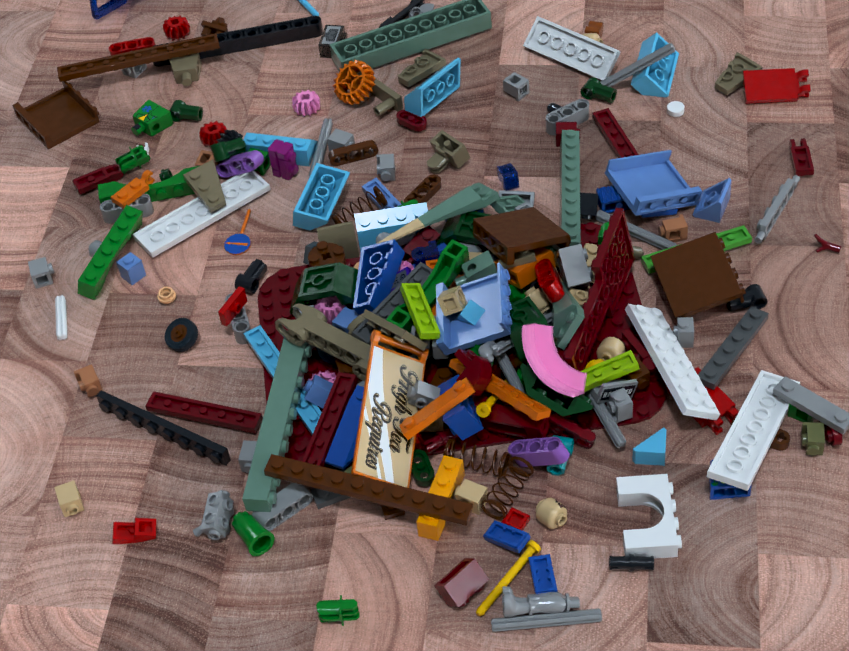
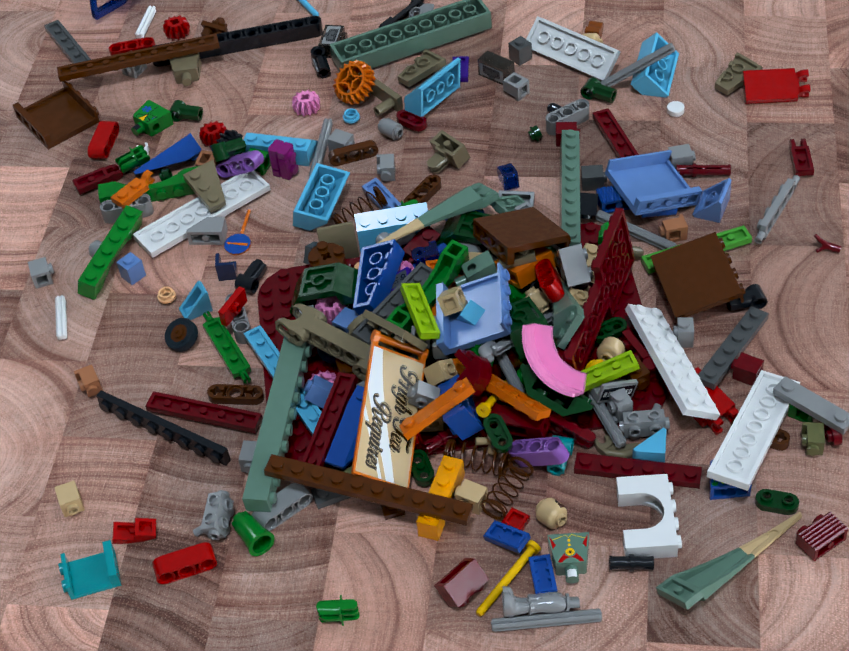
none -> dark grey plate [44,20,91,78]
none -> teal panel [58,540,122,600]
none -> red beam [88,121,119,159]
none -> blue wedge [133,133,202,175]
none -> white axle [135,6,156,39]
none -> red beam [152,542,217,584]
none -> medium azure slope [179,281,213,320]
none -> light grey slope [186,217,228,245]
none -> green plate [203,311,251,384]
none -> reddish brown beam [207,384,264,405]
none -> dark blue panel [215,253,237,281]
none -> black piece [310,46,331,79]
none -> medium azure plate [343,108,360,124]
none -> light grey brick [378,118,403,140]
none -> tan brick [423,358,458,387]
none -> dark purple tile [452,56,469,82]
none -> tan plate [475,437,504,455]
none -> clear smoke brick [477,51,515,85]
none -> dark green plate [483,413,513,453]
none -> dark grey brick [508,36,532,66]
none -> dark green plate [528,126,543,142]
none -> sand green torso [547,532,589,584]
none -> dark red plate [574,452,702,489]
none -> dark grey brick [581,165,607,191]
none -> dark tan piece [594,435,639,458]
none -> dark green plate [595,317,627,344]
none -> light grey brick [619,403,670,440]
none -> sand green plate [656,512,802,610]
none -> light grey brick [668,144,696,169]
none -> dark red pin [676,163,731,177]
none -> dark red brick [731,352,764,386]
none -> dark green plate [755,489,799,515]
none -> dark red brick [795,512,848,561]

